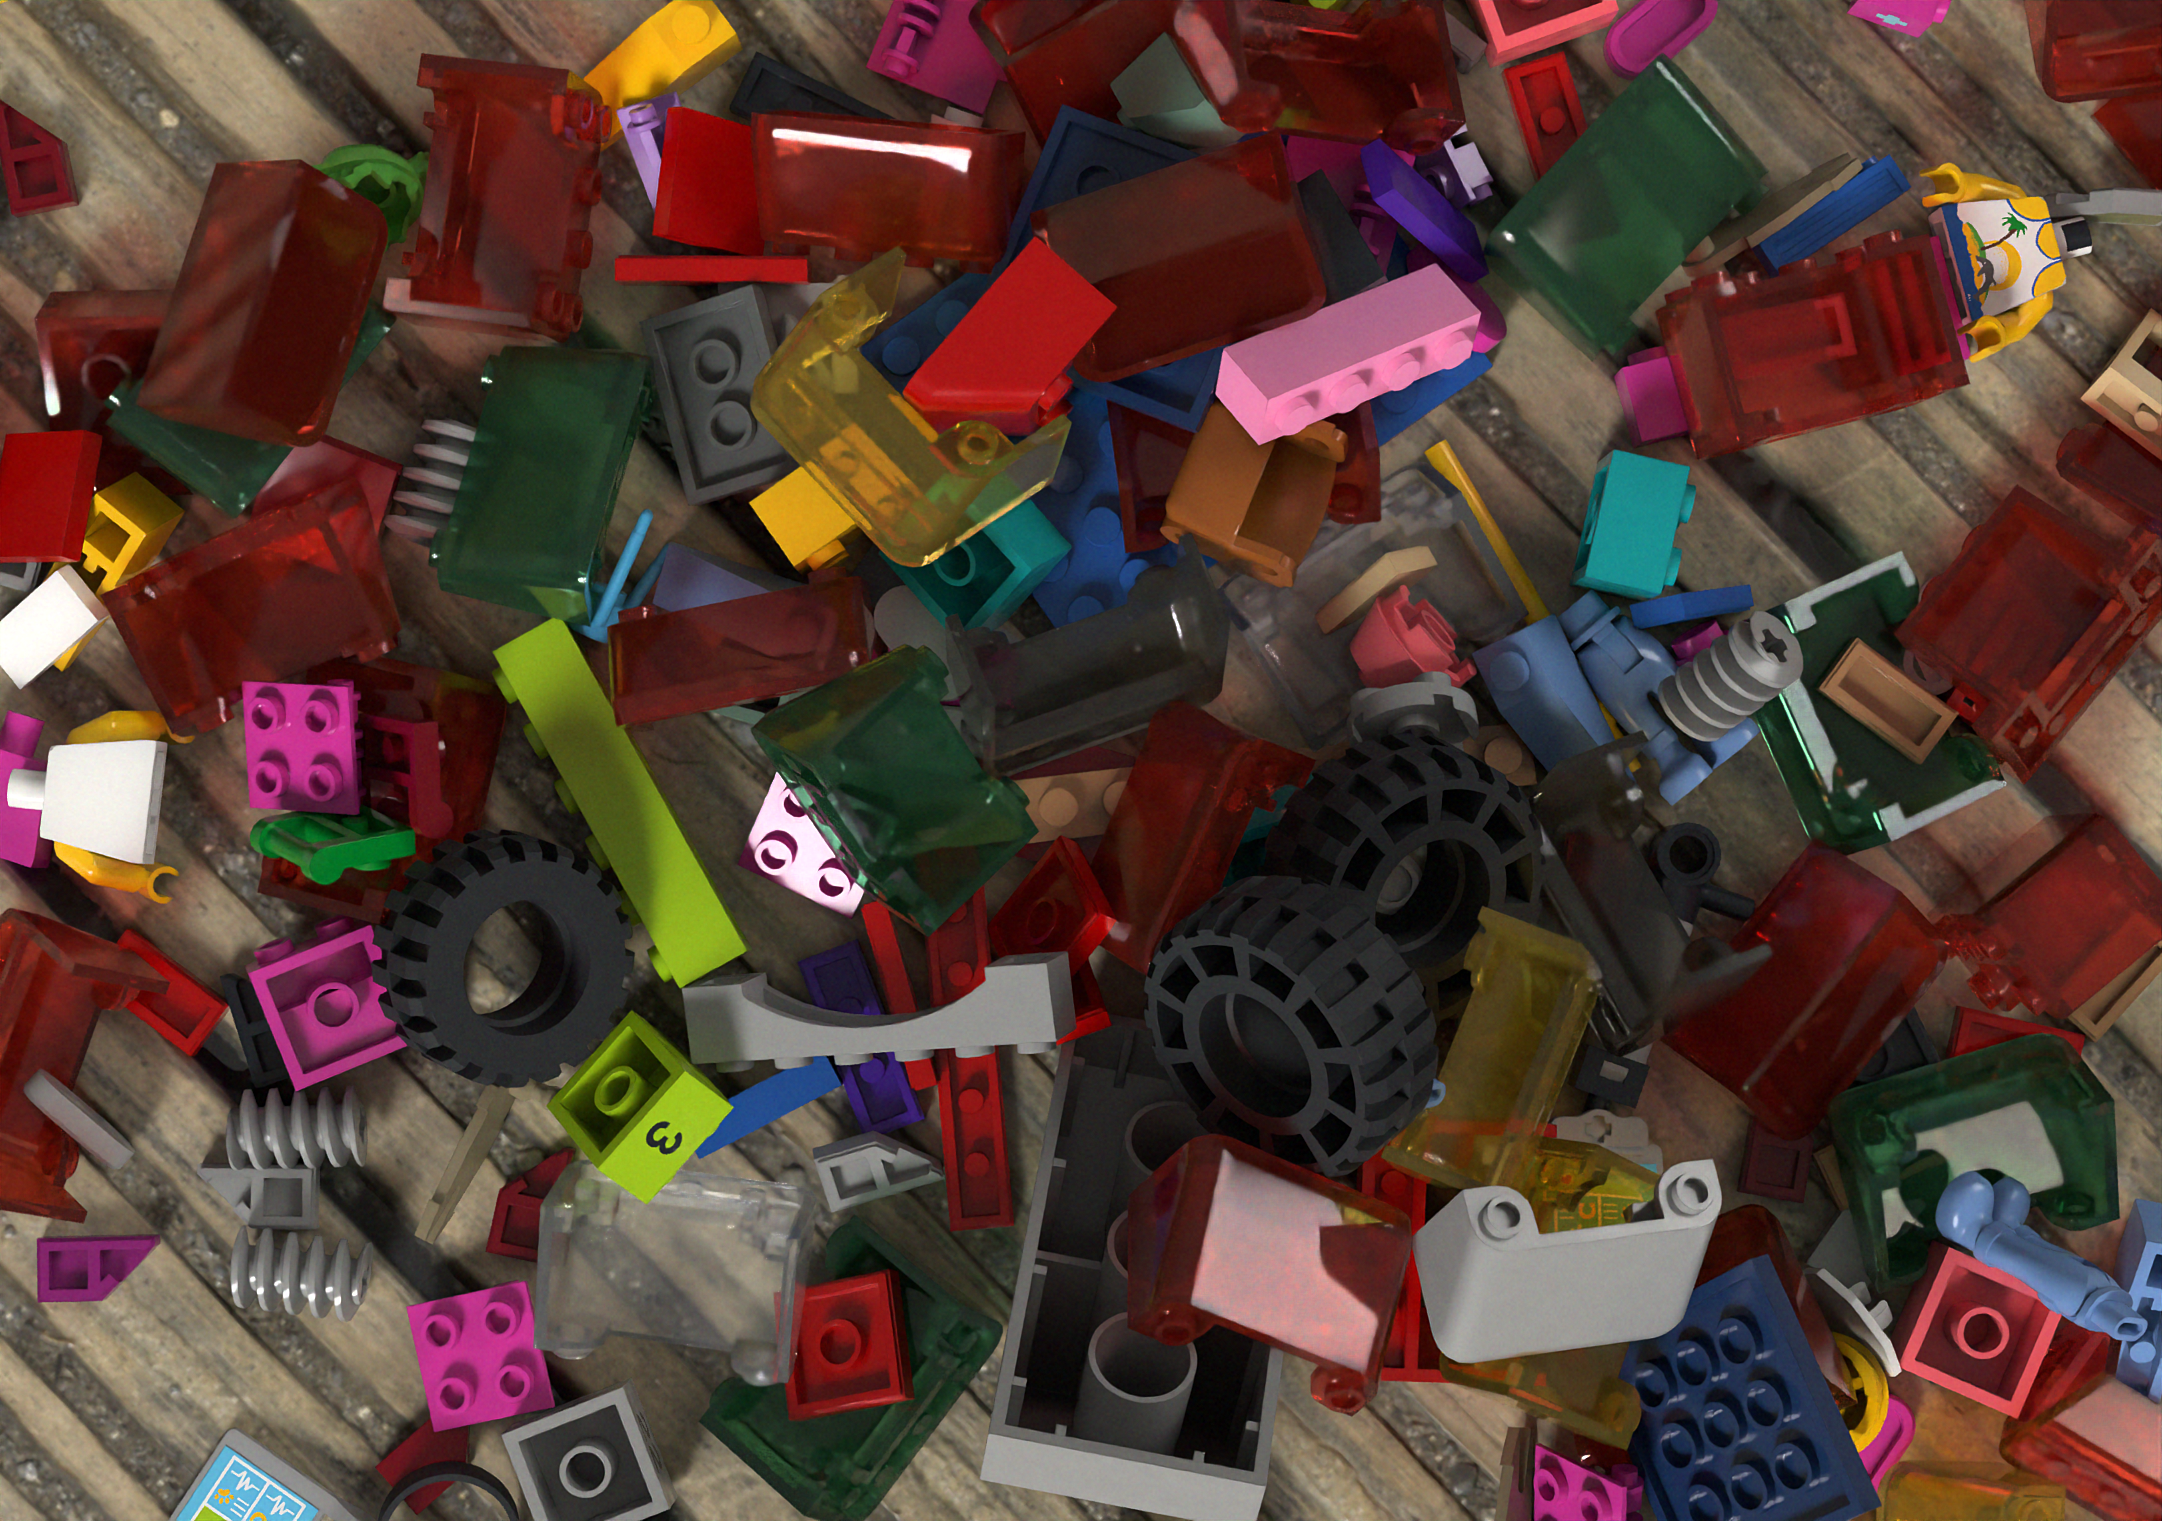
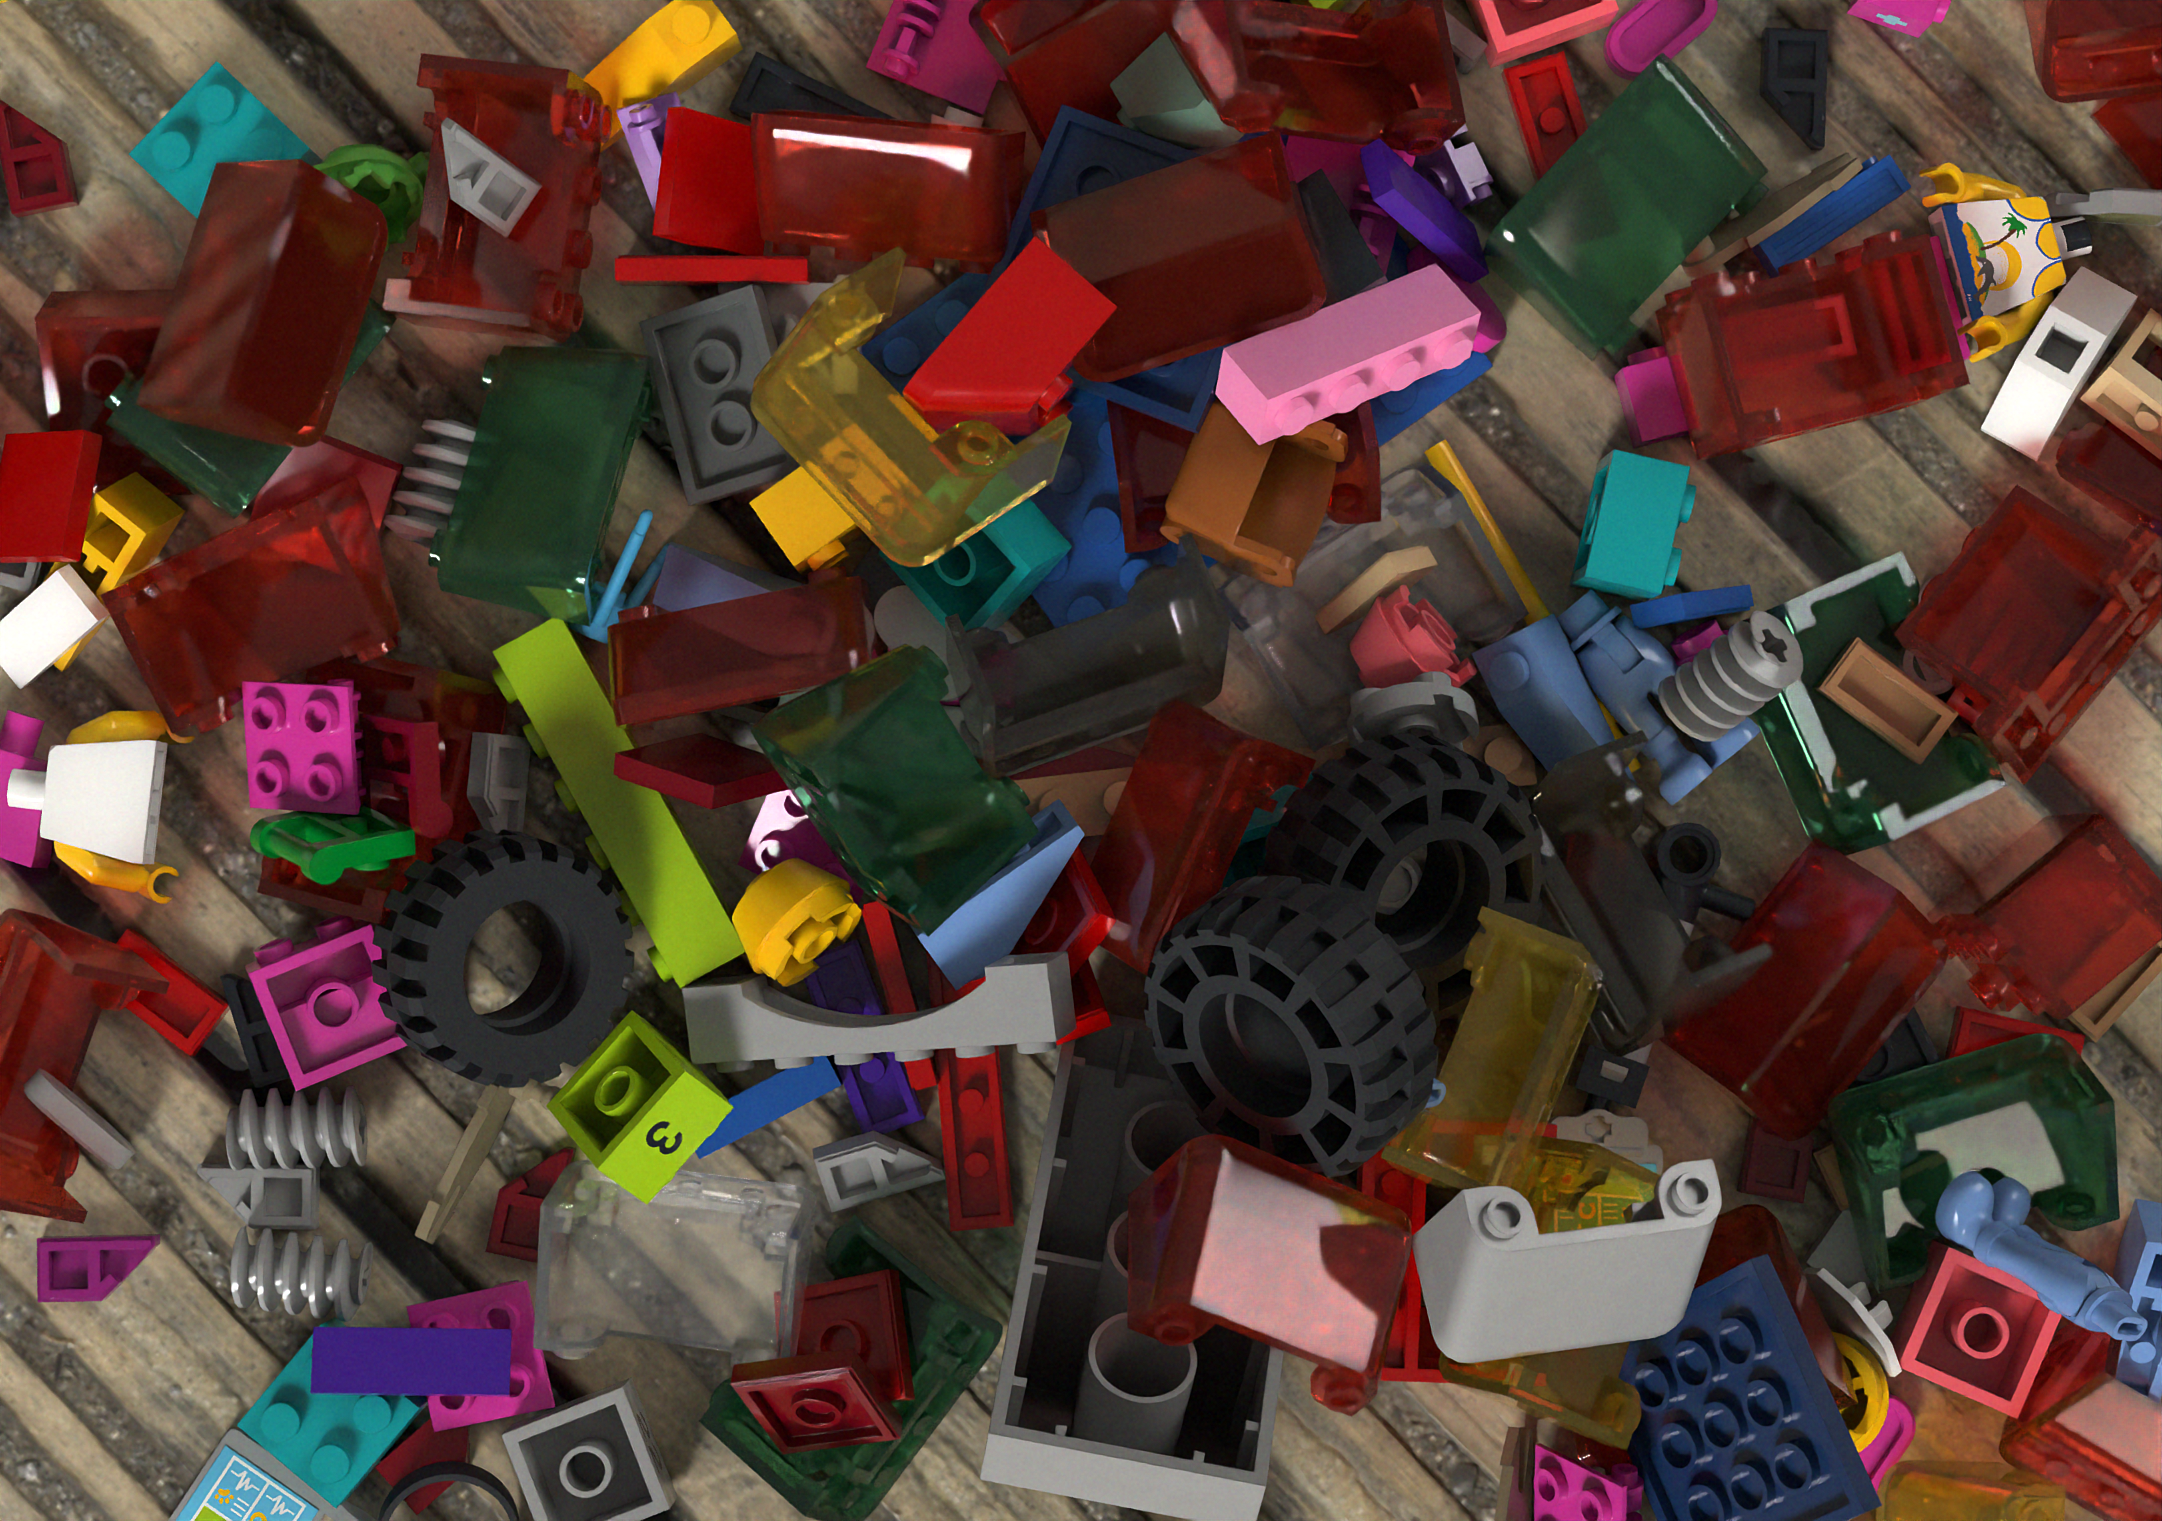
none -> teal brick [129,61,322,254]
none -> teal brick [237,1317,428,1508]
none -> dark purple tile [310,1327,512,1397]
none -> light grey tile [441,117,542,238]
none -> light grey tile [467,732,531,834]
none -> dark red tile [613,733,798,810]
none -> dark red tile [730,1348,903,1454]
none -> yellow cone [732,858,862,987]
none -> medium blue slope [900,799,1085,991]
none -> black tile [1760,27,1829,150]
none -> white slope [1981,266,2138,461]

